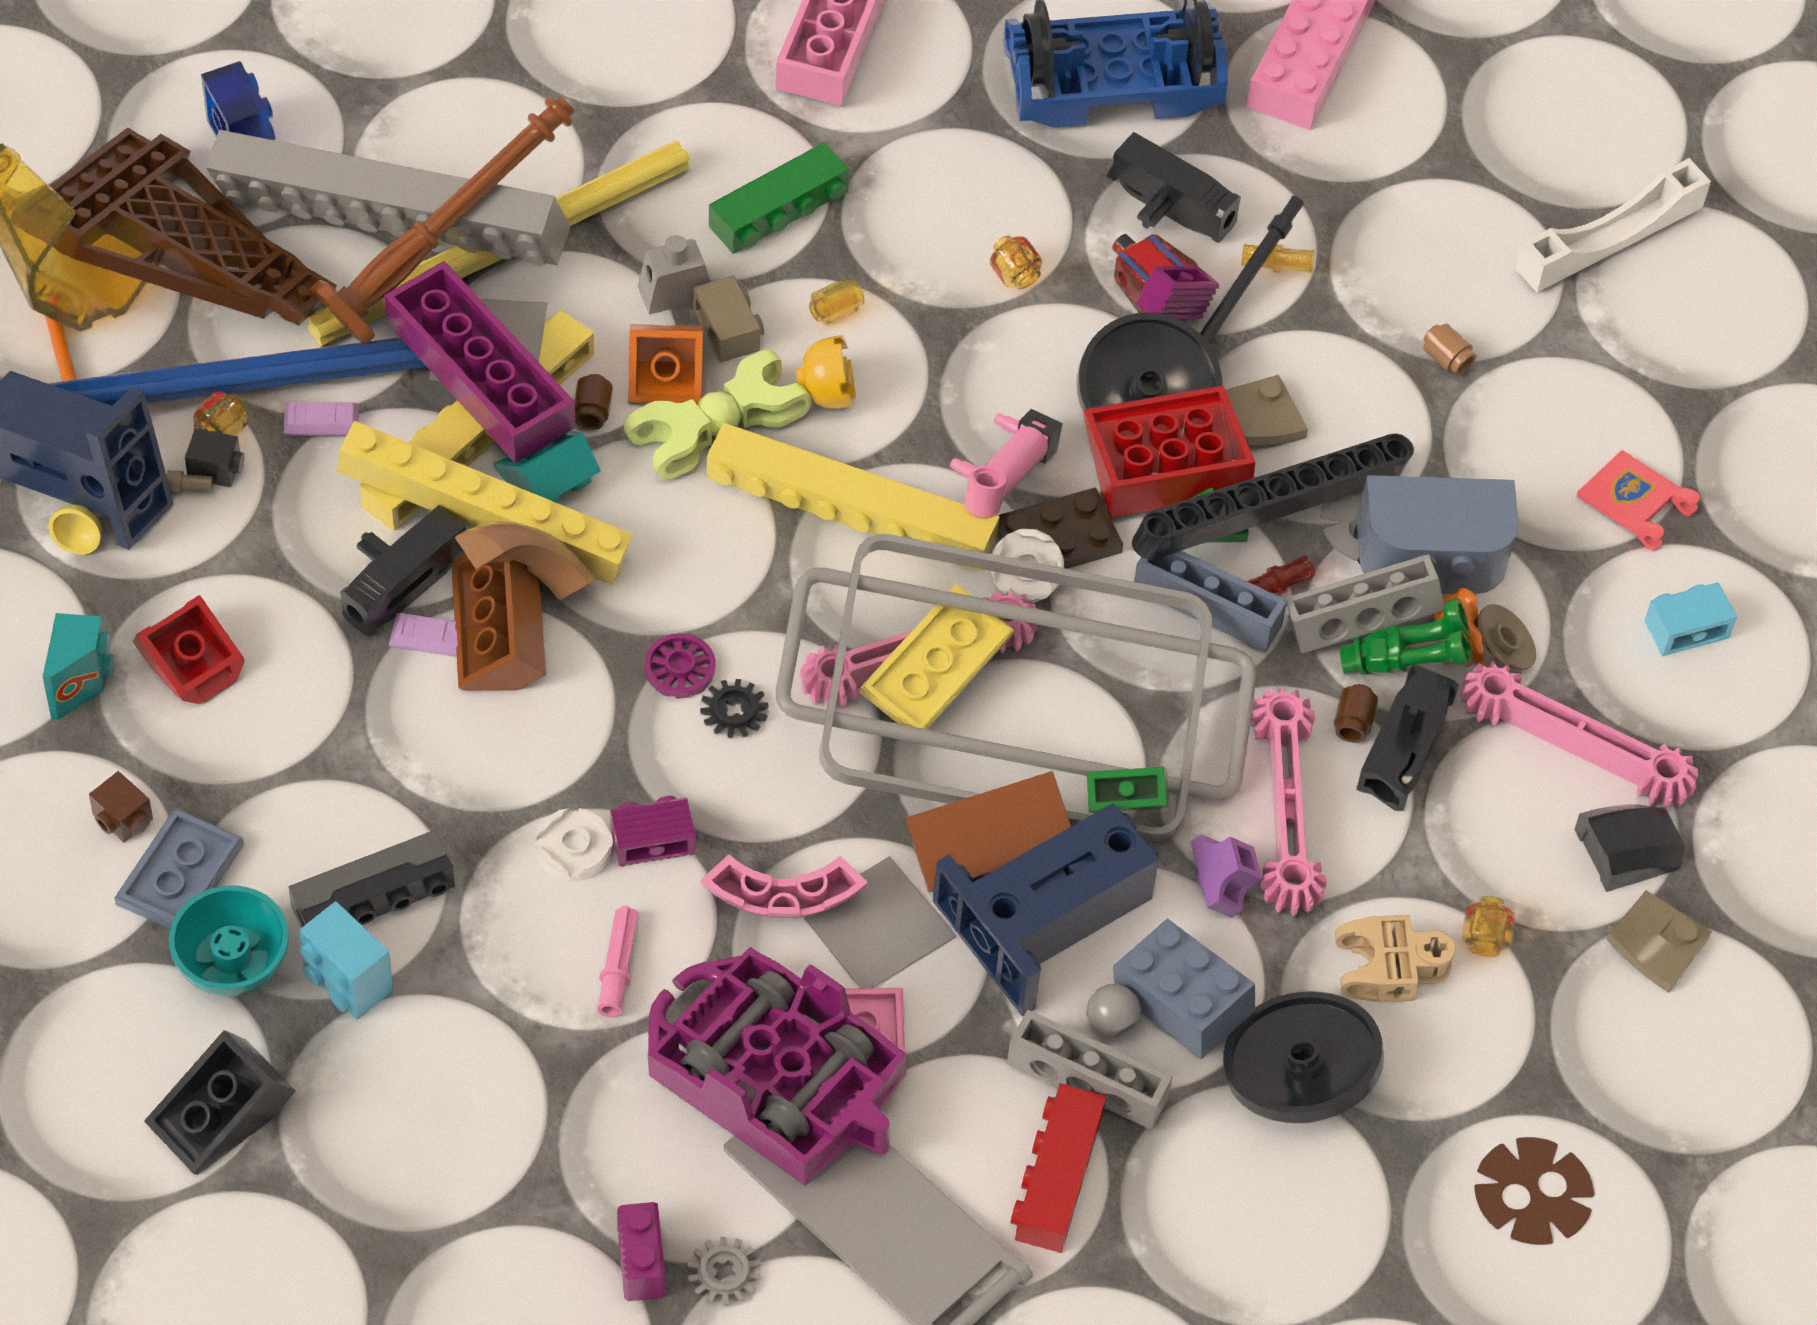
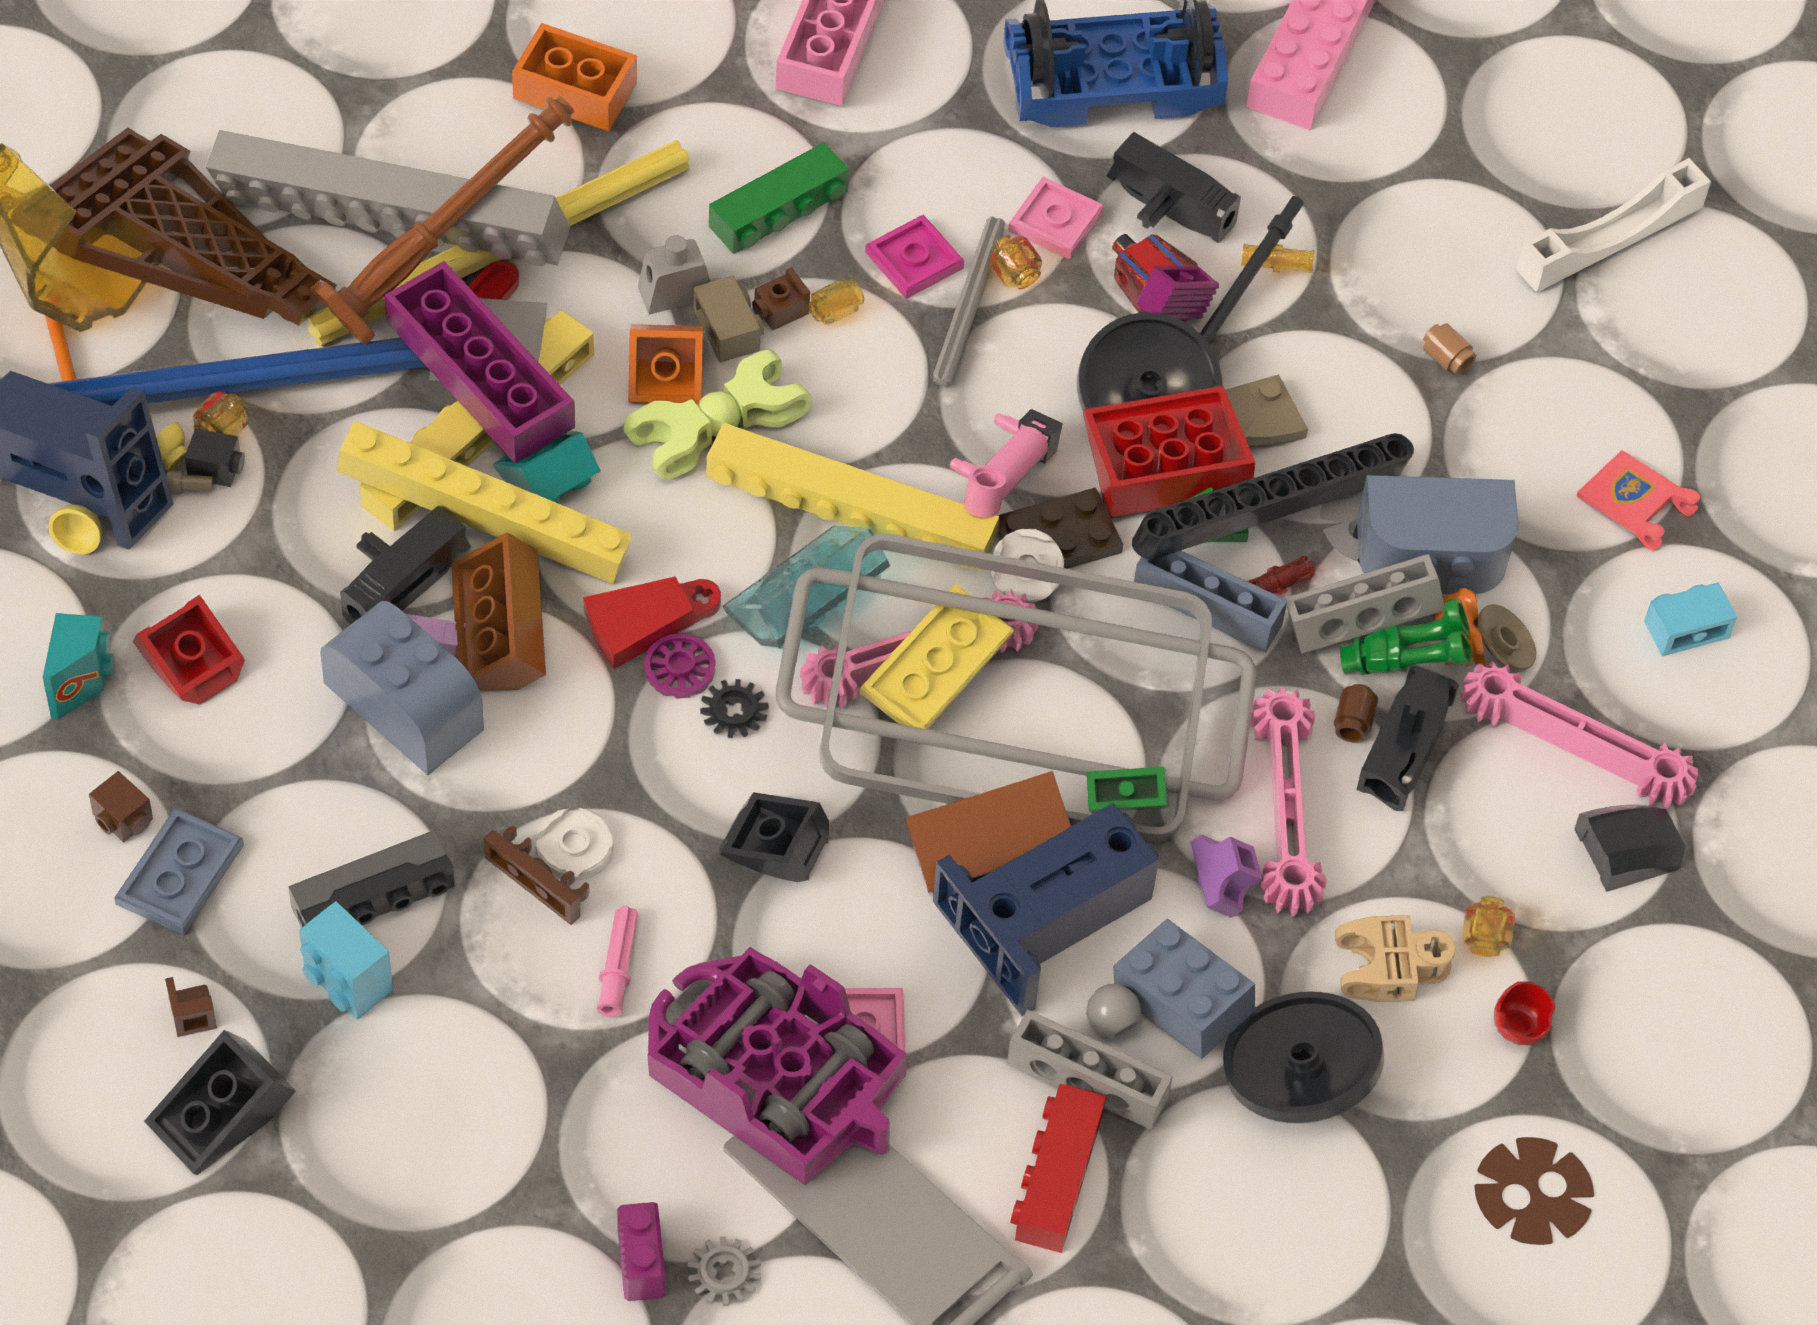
teal piece [169,885,289,996] -> none
clear blue brick [201,61,276,140] -> none
lavender tile [283,402,359,436] -> none
medium nougat brick [455,521,595,601] -> none
reddish brown brick [574,374,613,430] -> none
magenta brick [610,796,696,867] -> none
bright pink brick [701,854,868,918] -> none
yellow cylinder [796,335,856,409] -> none
light grey sticker [803,856,956,988] -> none
dark tan plate [1607,890,1712,993] -> none
none -> light yellow piece [156,422,187,471]
none -> reddish brown panel [165,977,217,1037]
none -> sand blue brick [320,601,484,775]
none -> red tile [468,260,519,300]
none -> reddish brown plate [484,826,590,925]
none -> orange brick [512,23,637,132]
none -> red piece [583,576,721,669]
none -> black slope [719,792,829,882]
none -> clear light blue slope [722,526,891,649]
none -> reddish brown brick [752,267,810,331]
none -> dark pink tile [865,214,964,299]
none -> light grey axle [933,216,1005,387]
none -> bright pink tile [1008,177,1104,260]
none -> red hair [1493,981,1556,1045]

